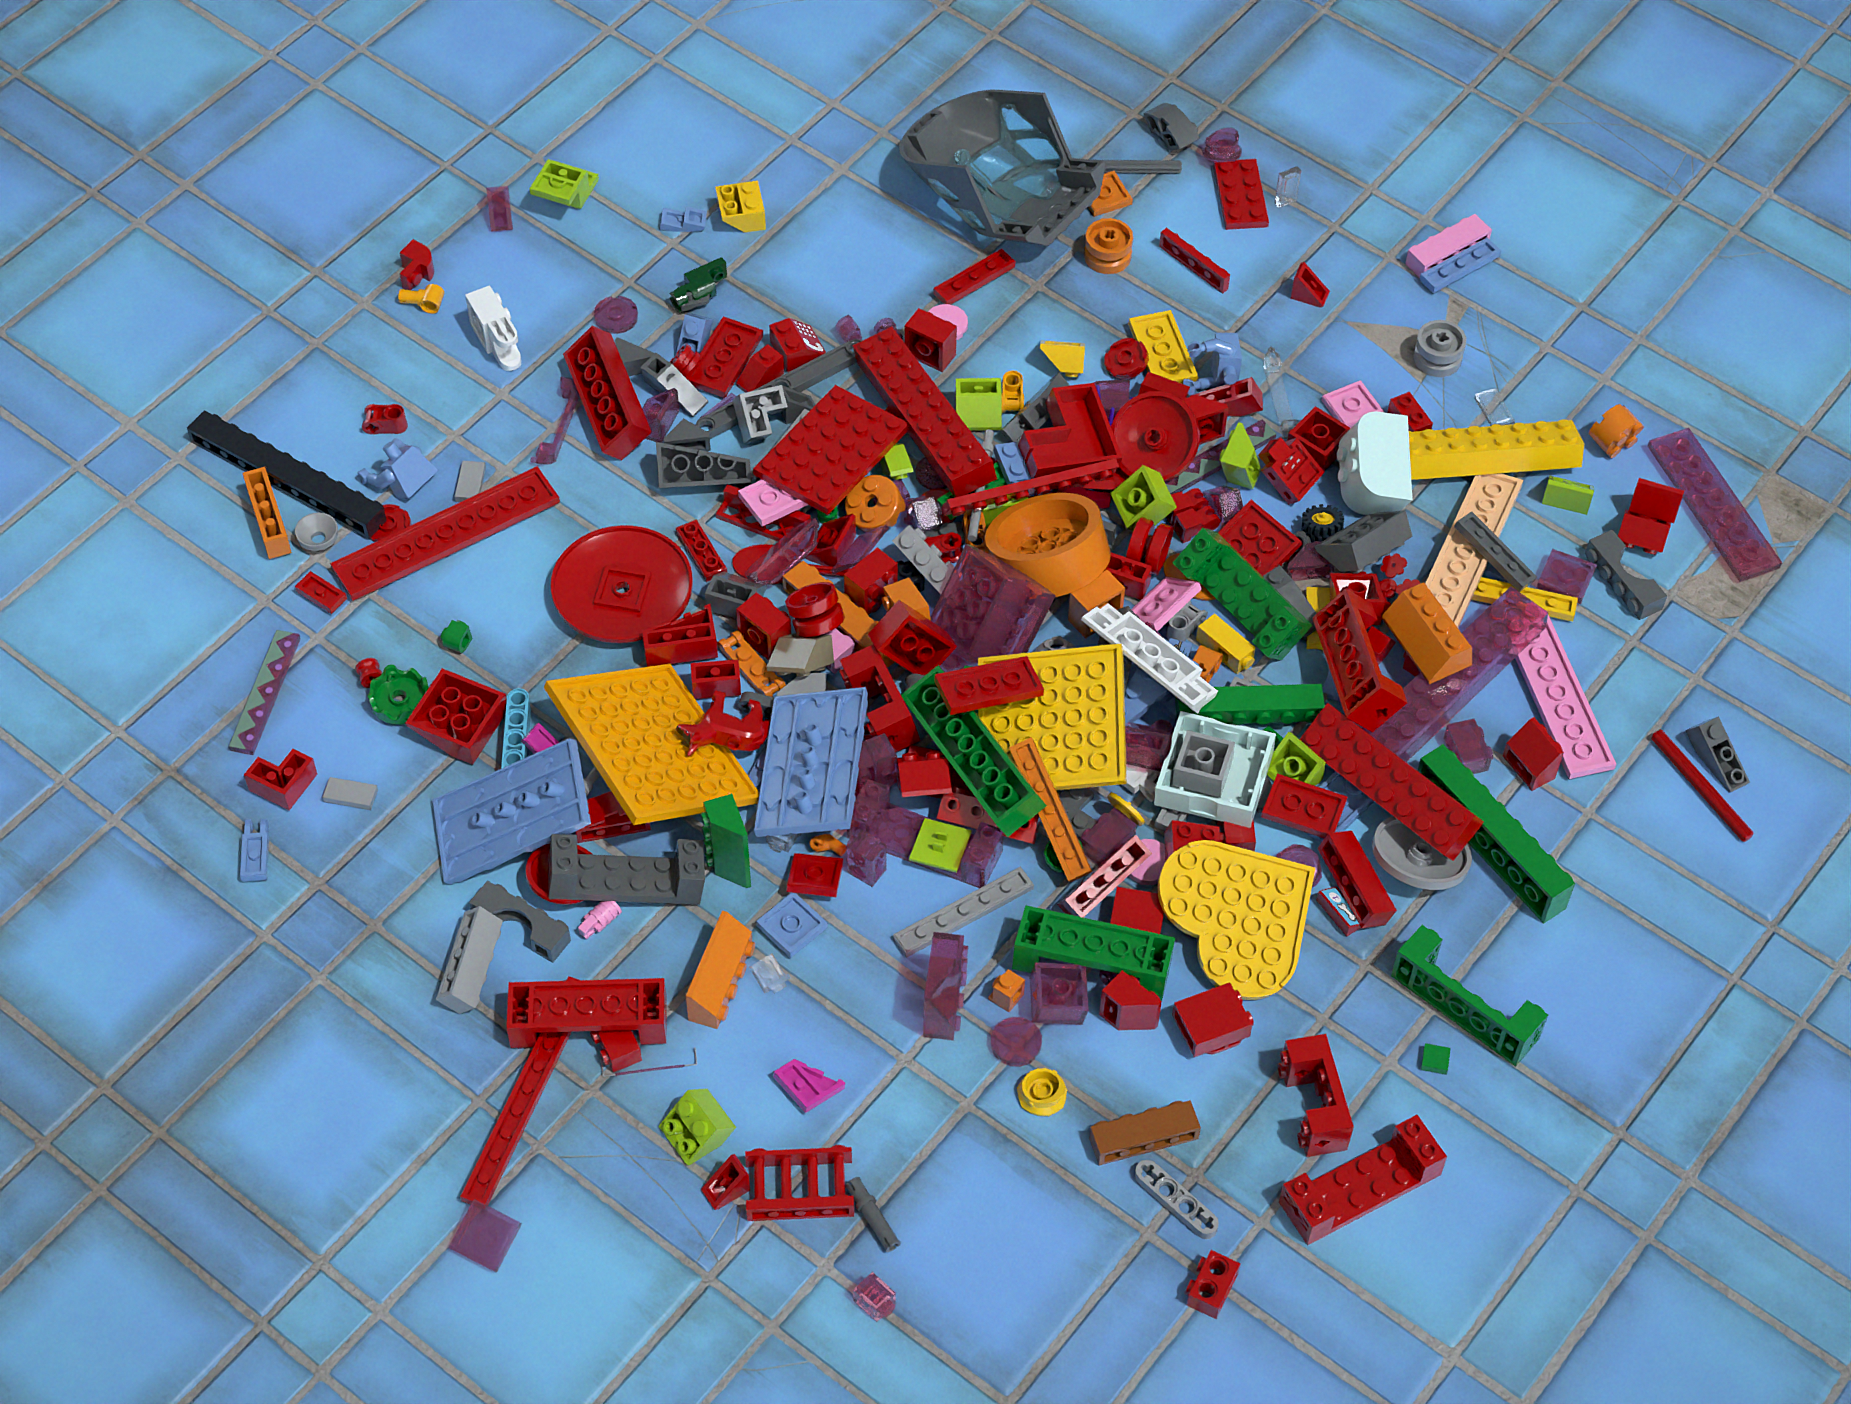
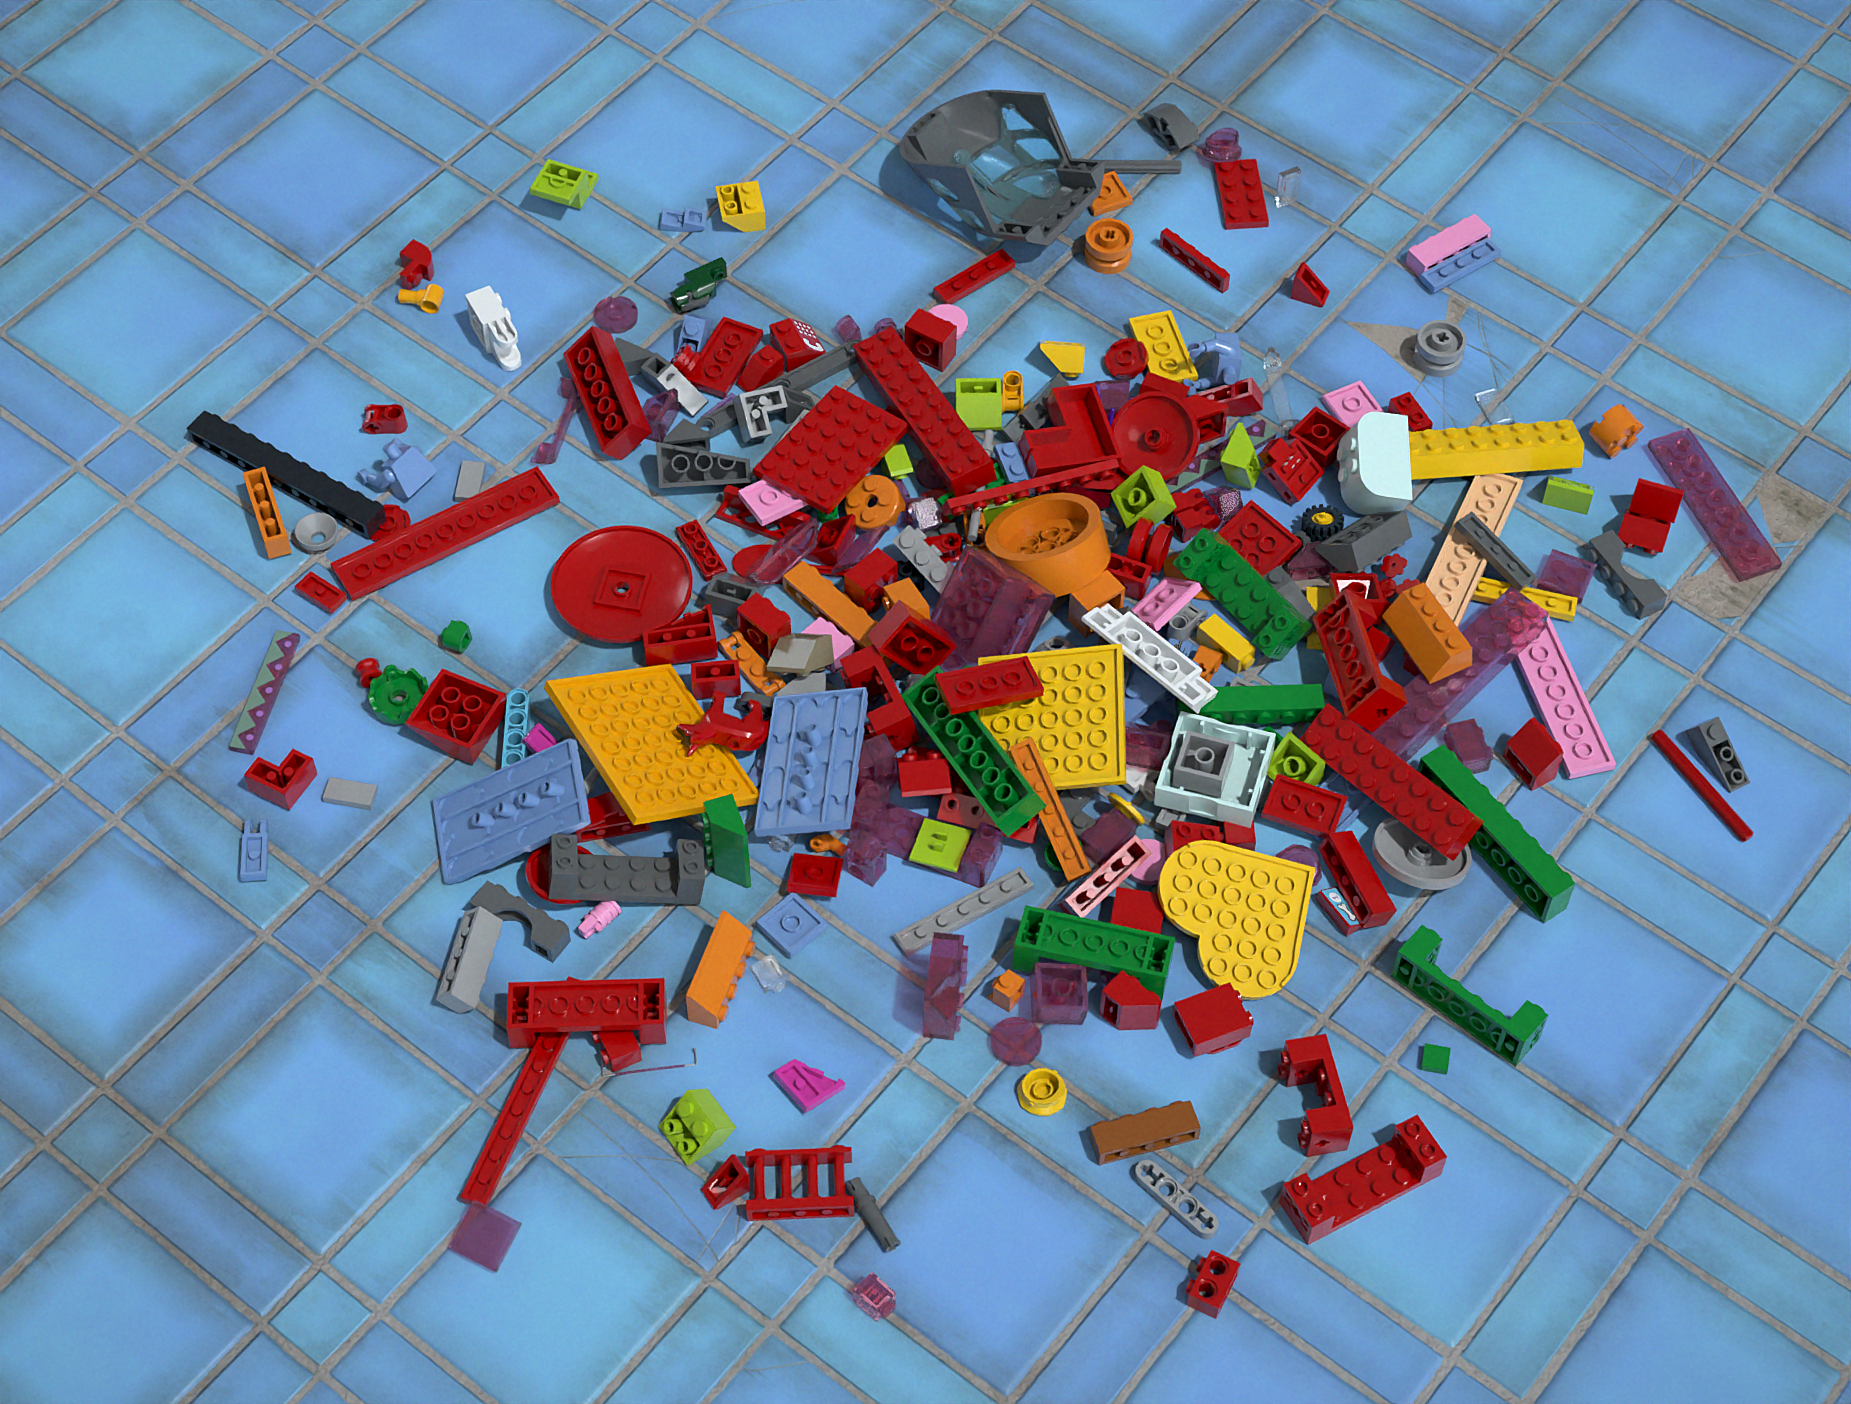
clear pink slope [486,185,513,231] -> none
red wheel [785,582,845,637] -> none

